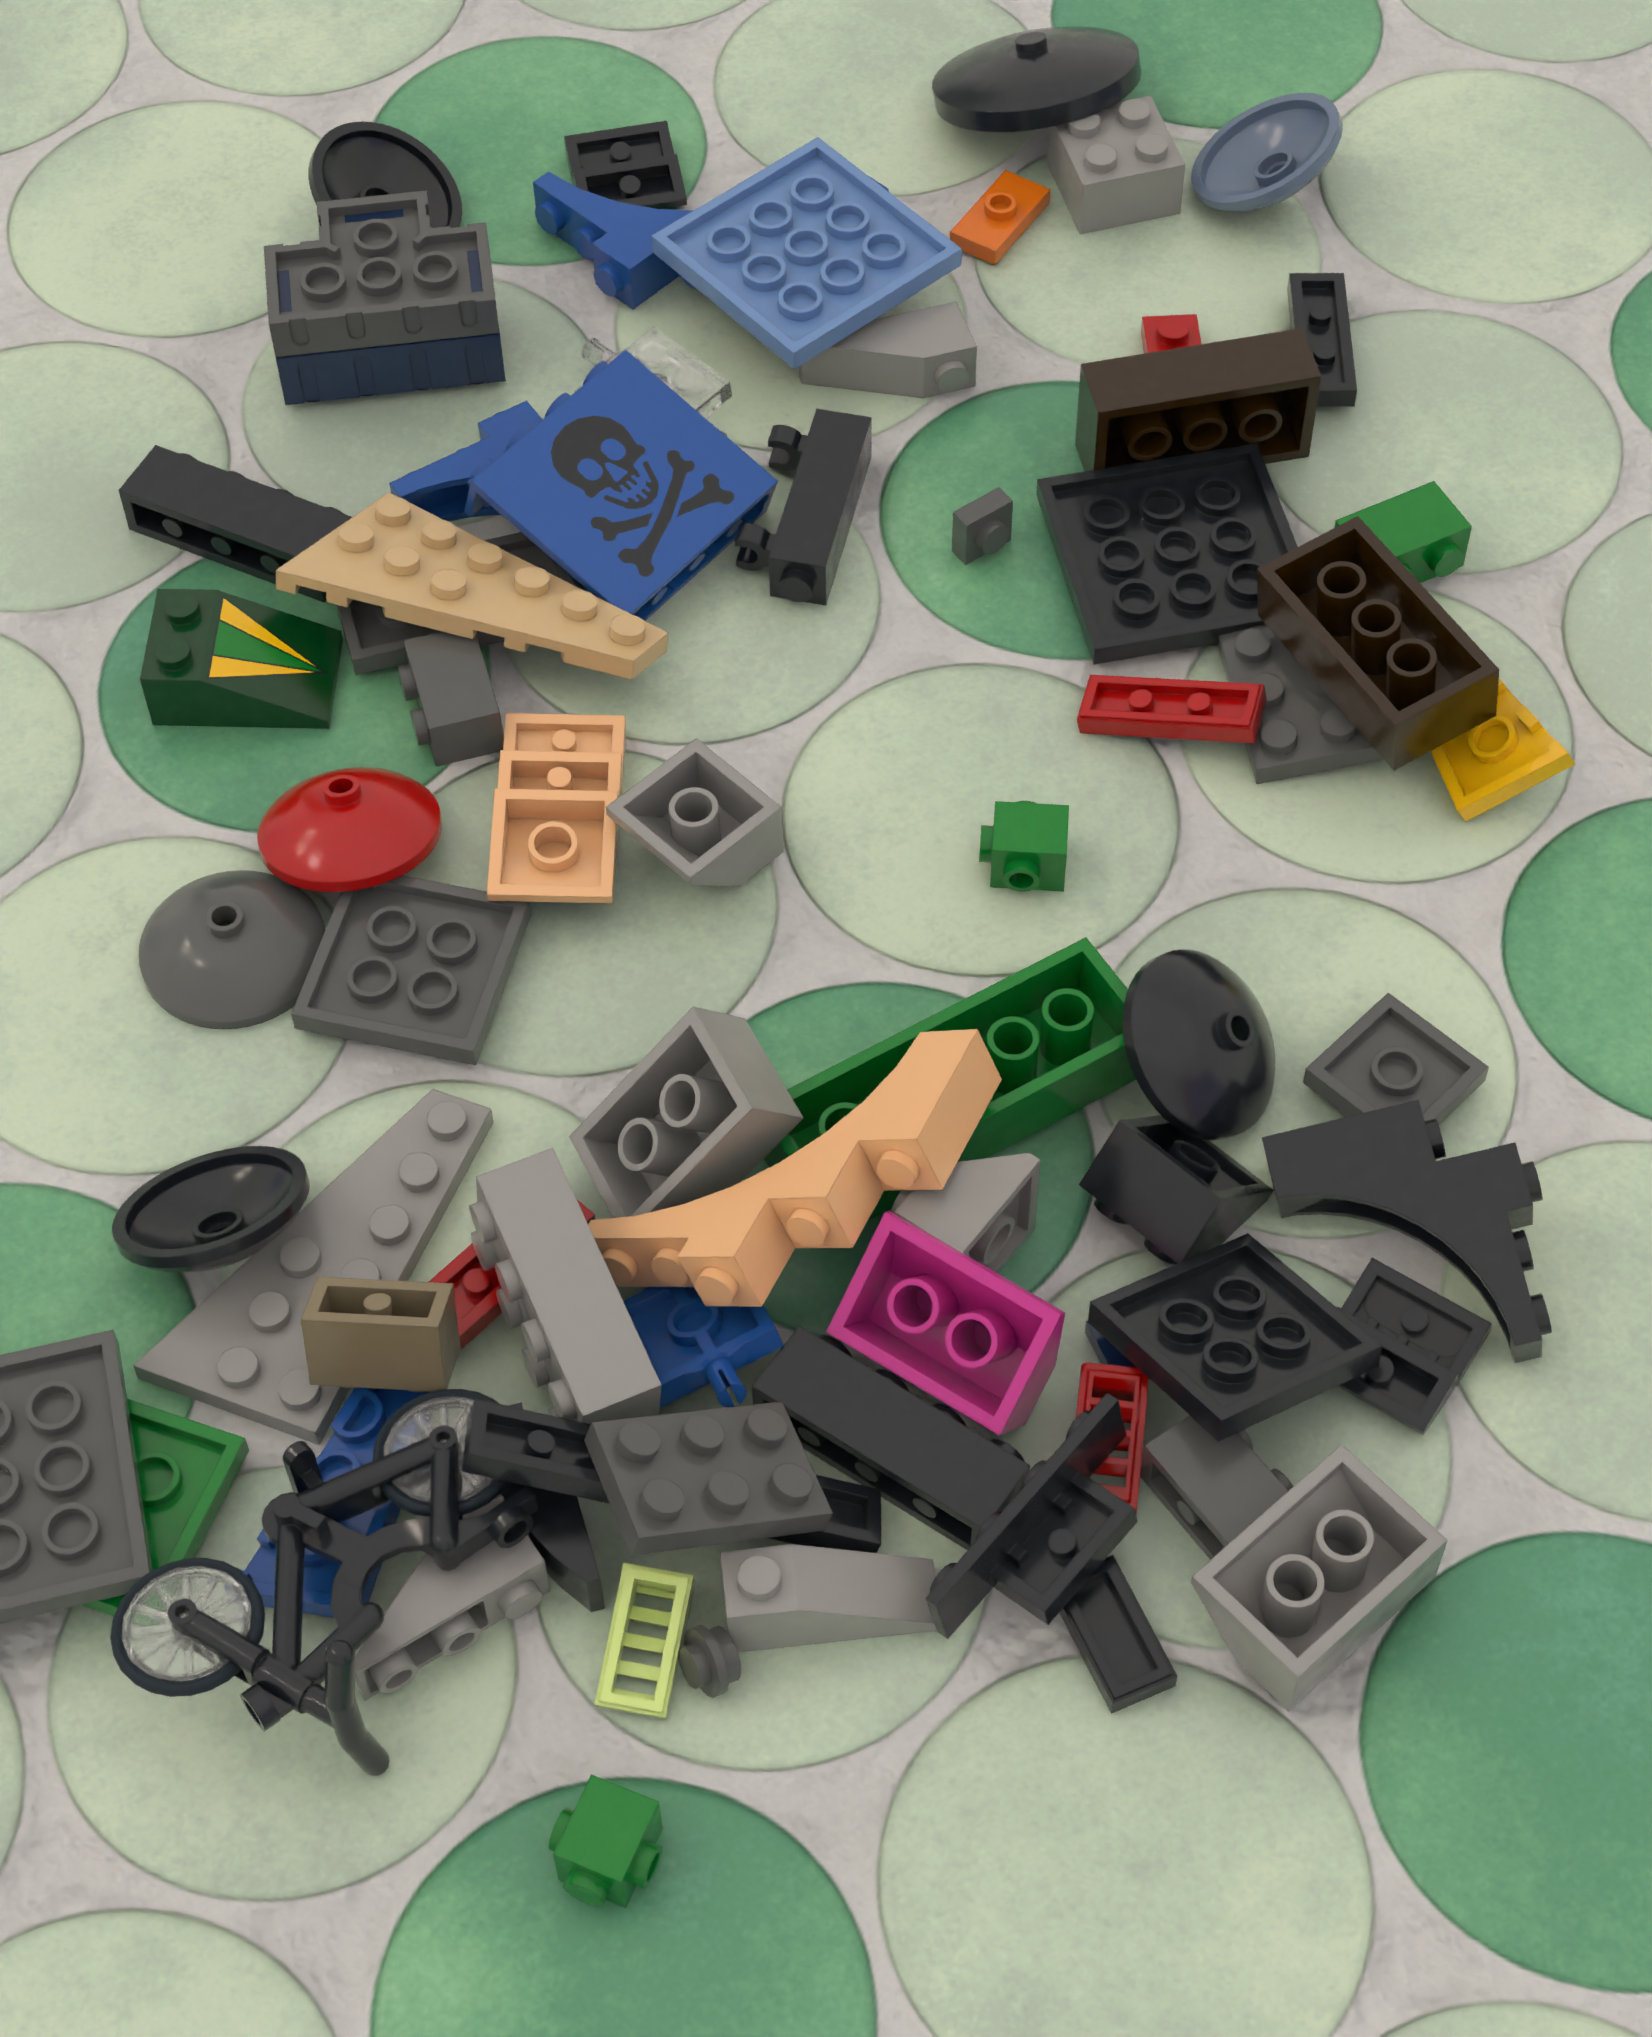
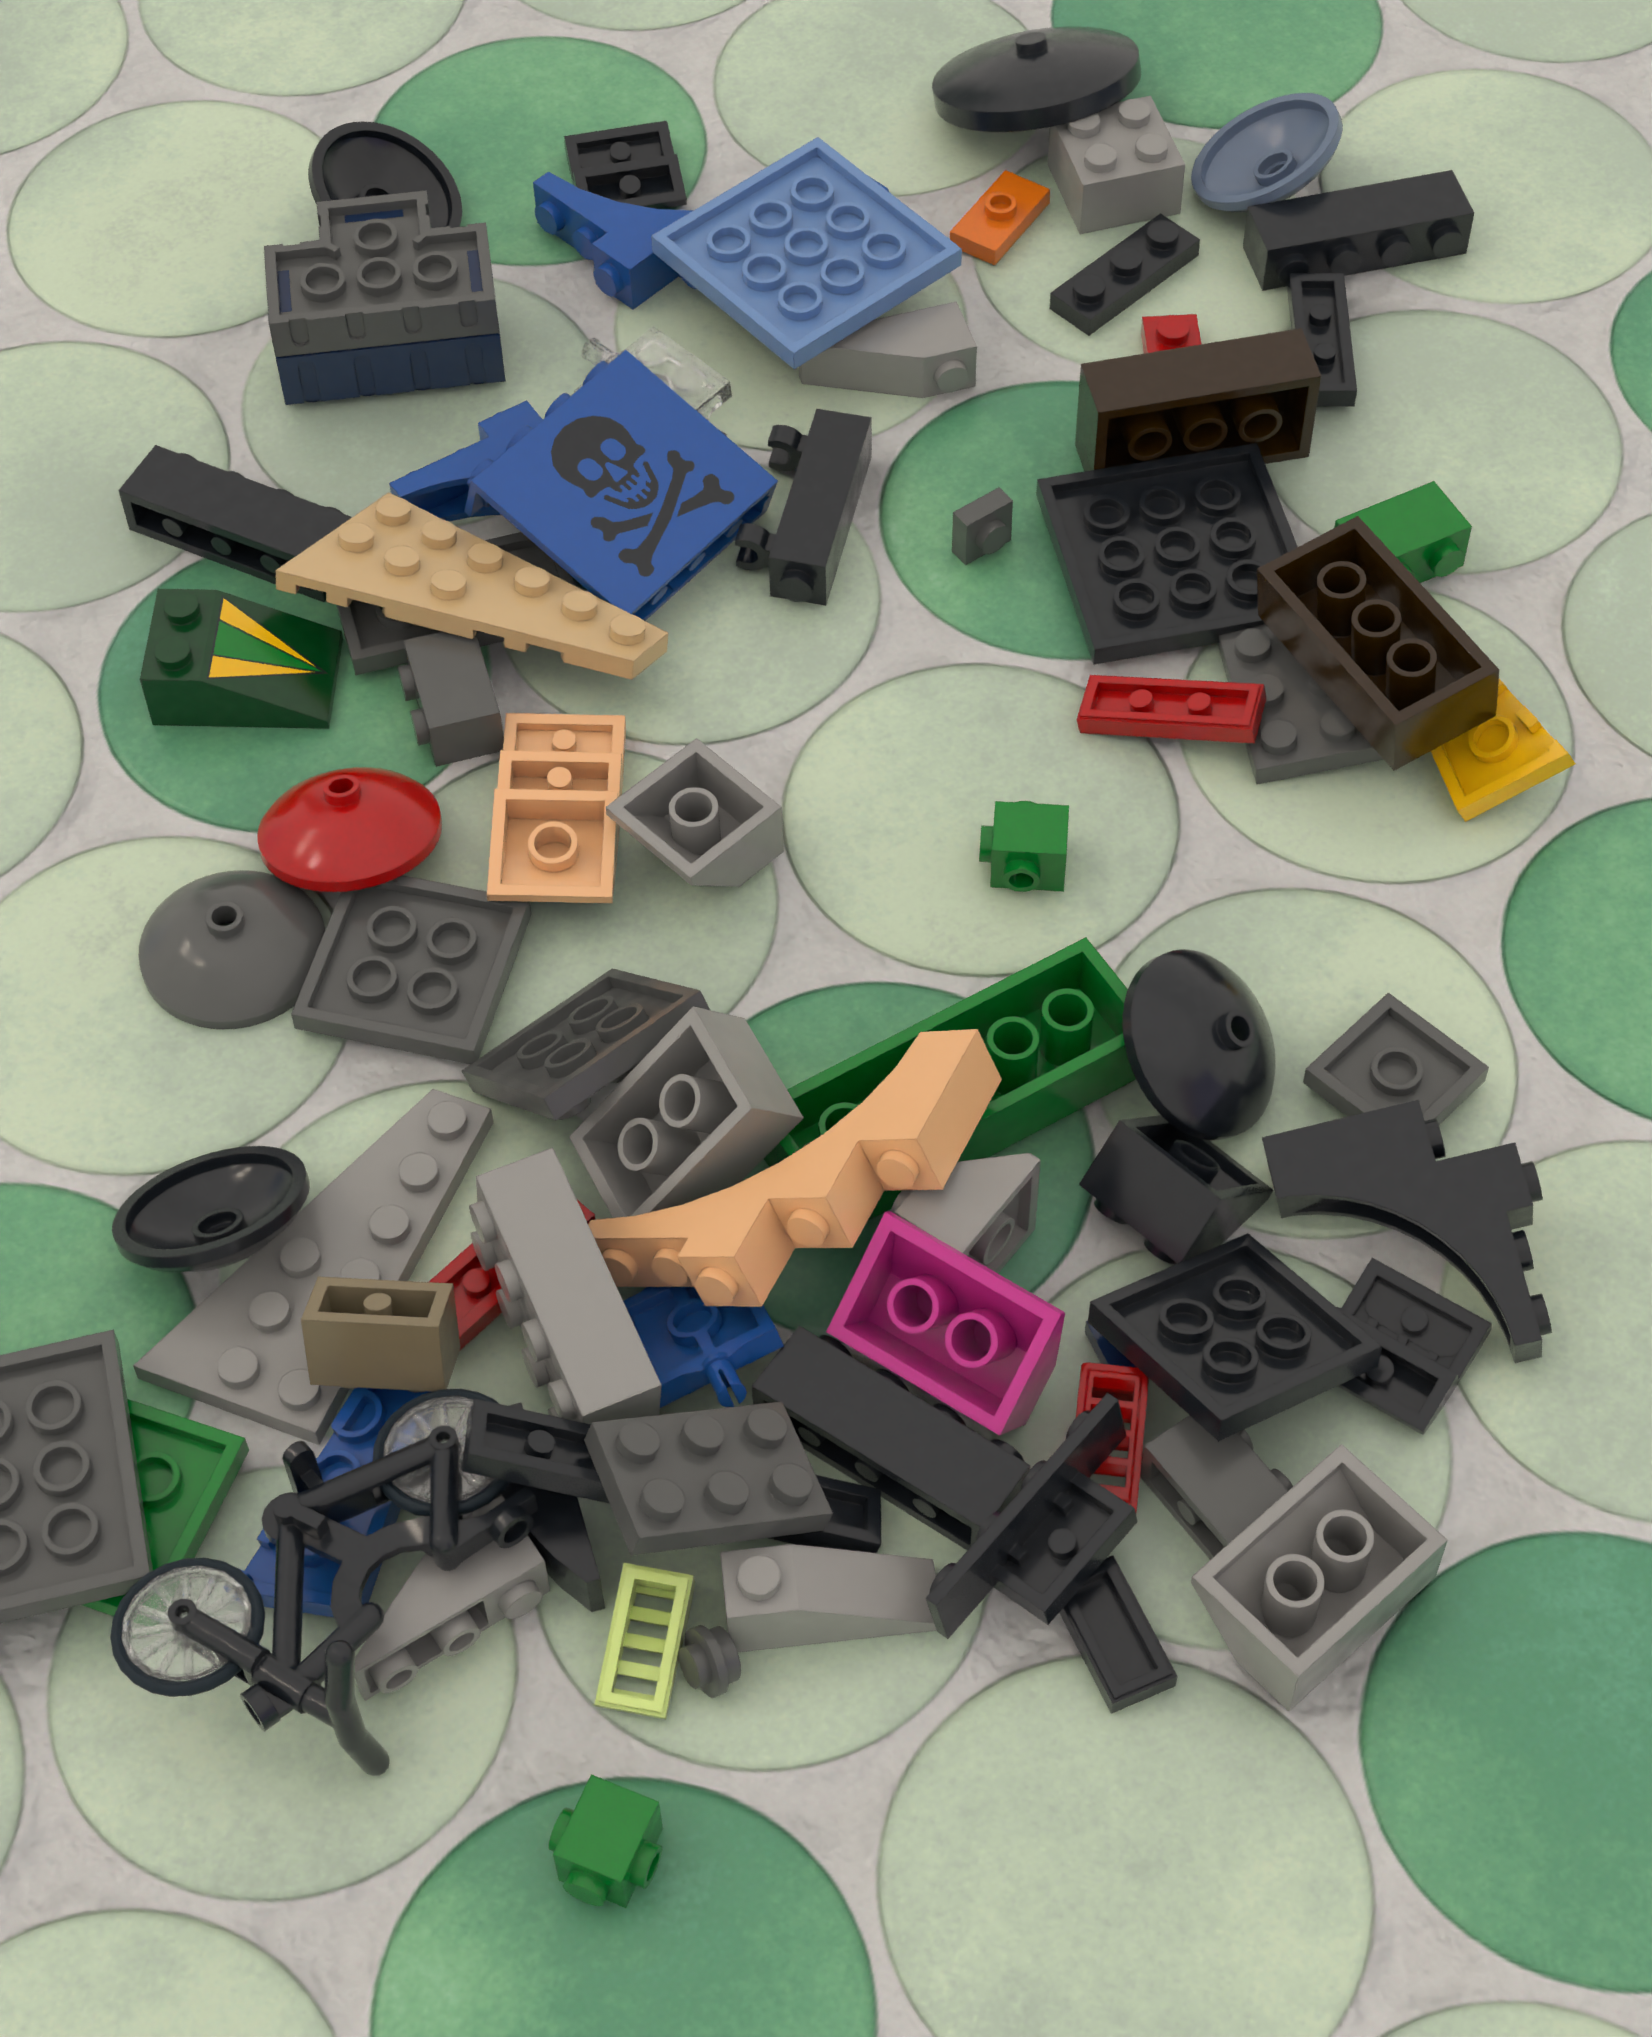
none -> dark grey plate [462,968,710,1121]
none -> black plate [1049,213,1200,336]
none -> black brick [1243,170,1474,291]

